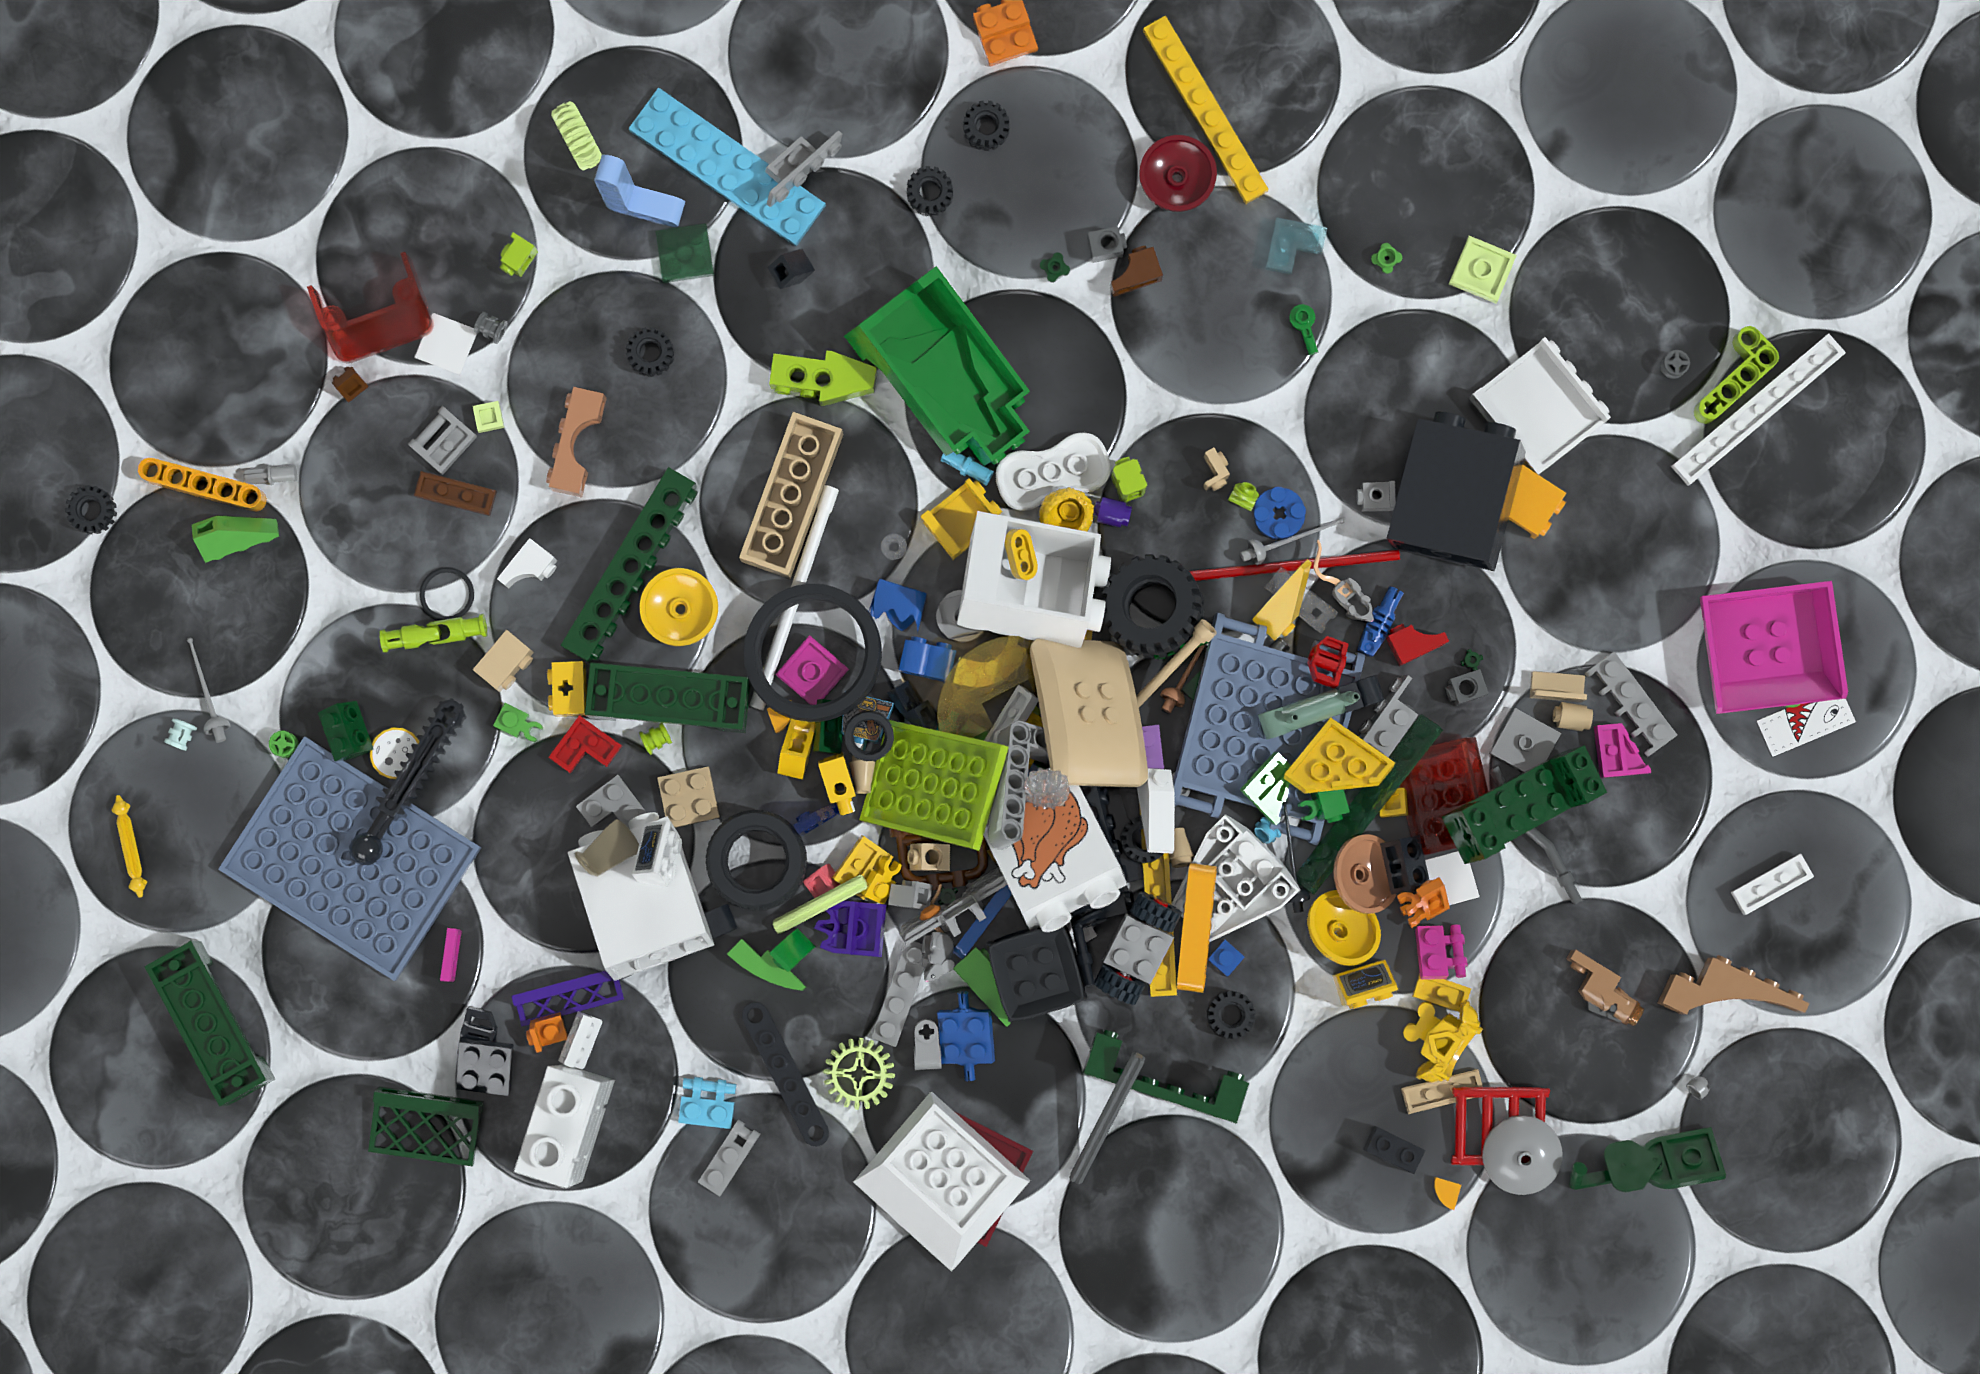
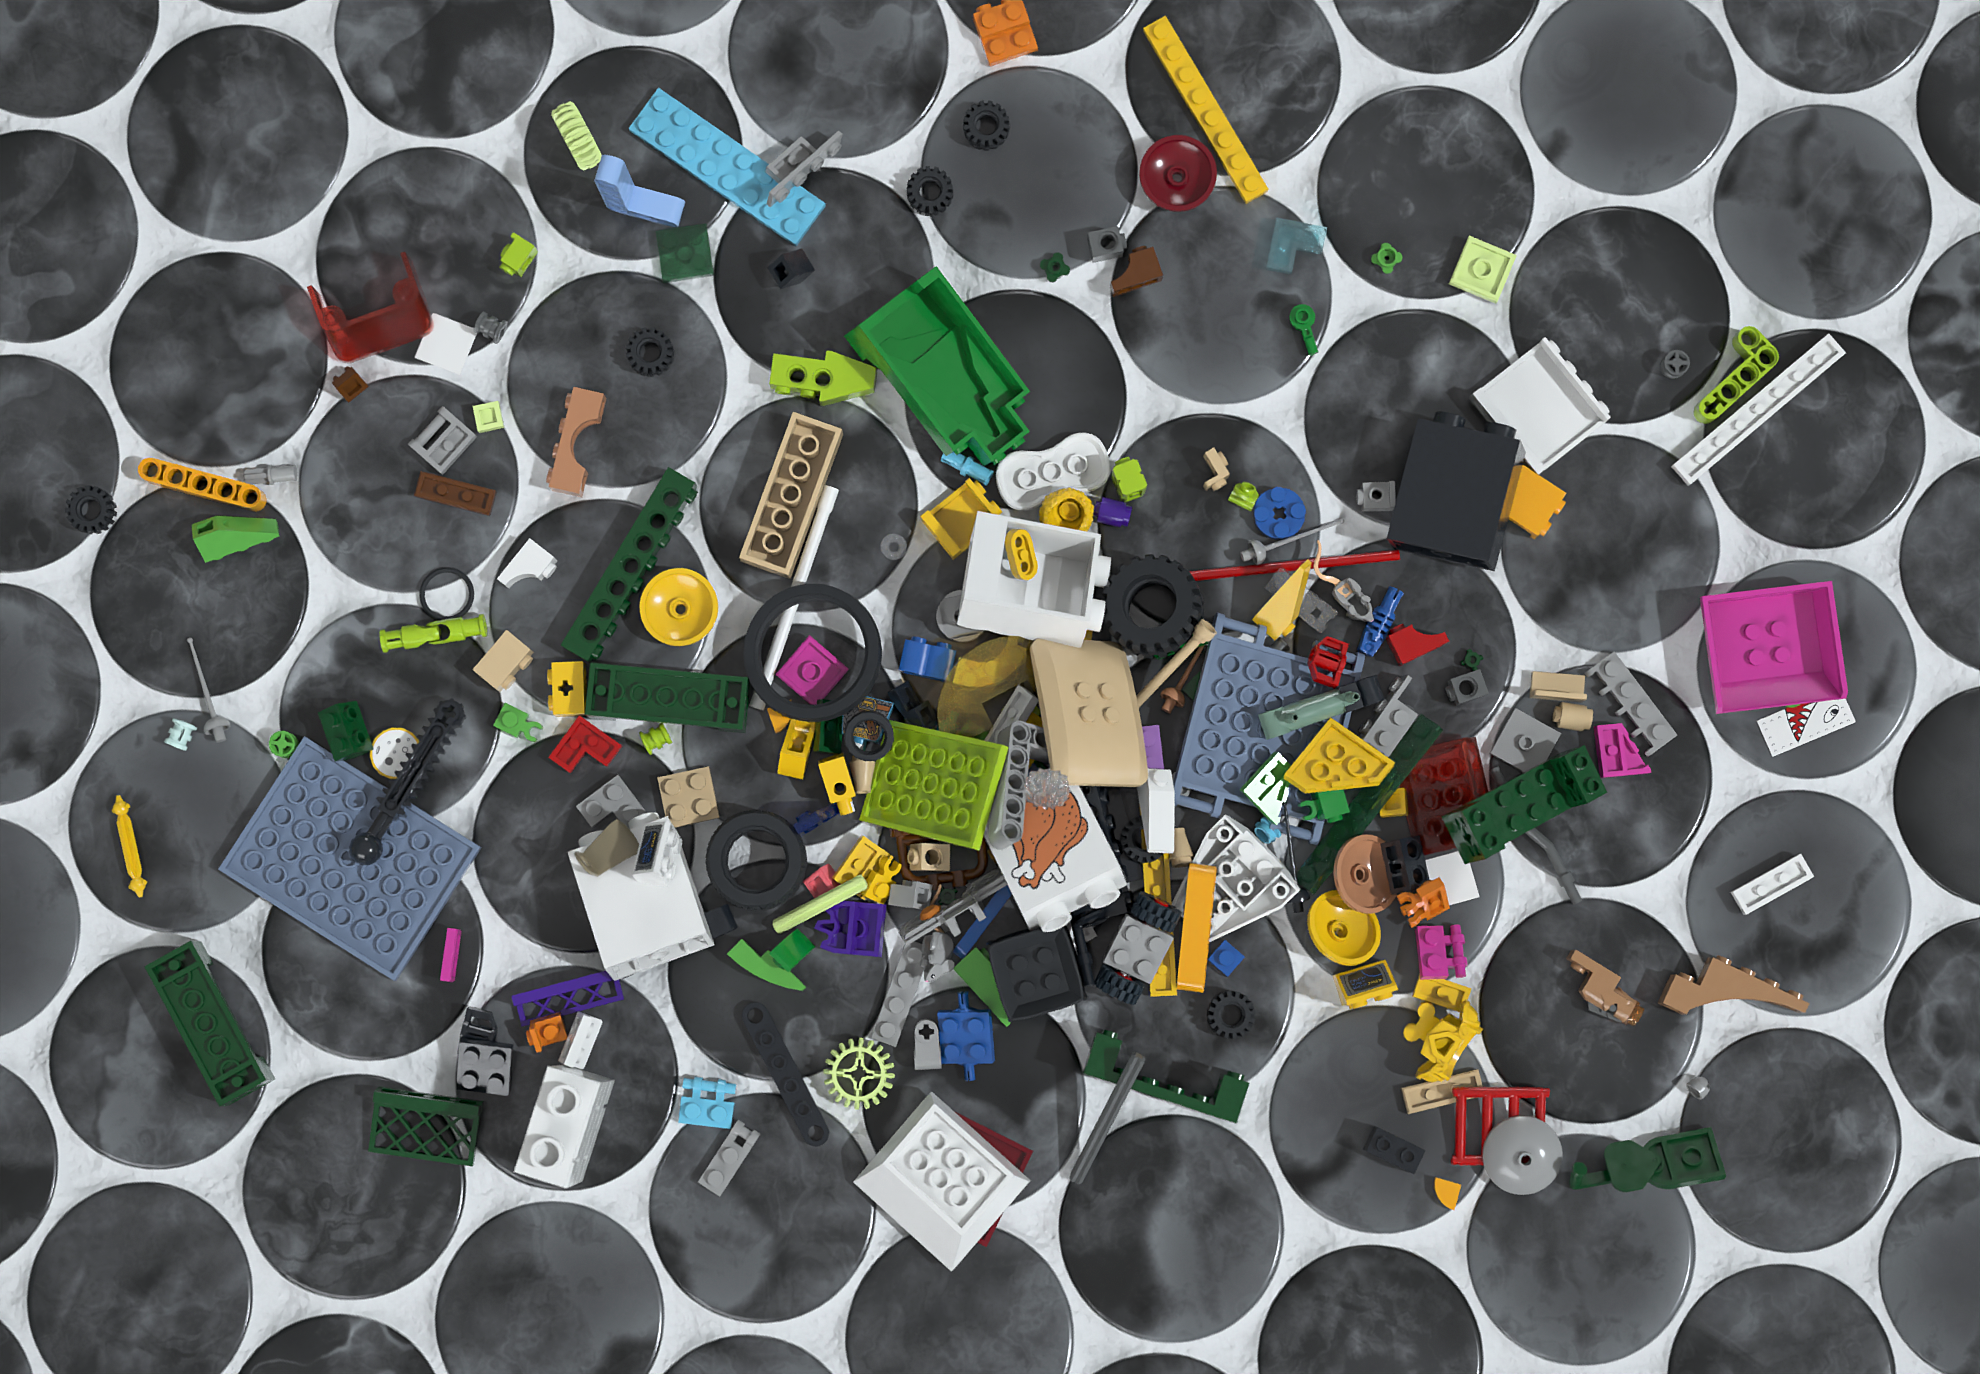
blue piece [869,579,927,634] -> none

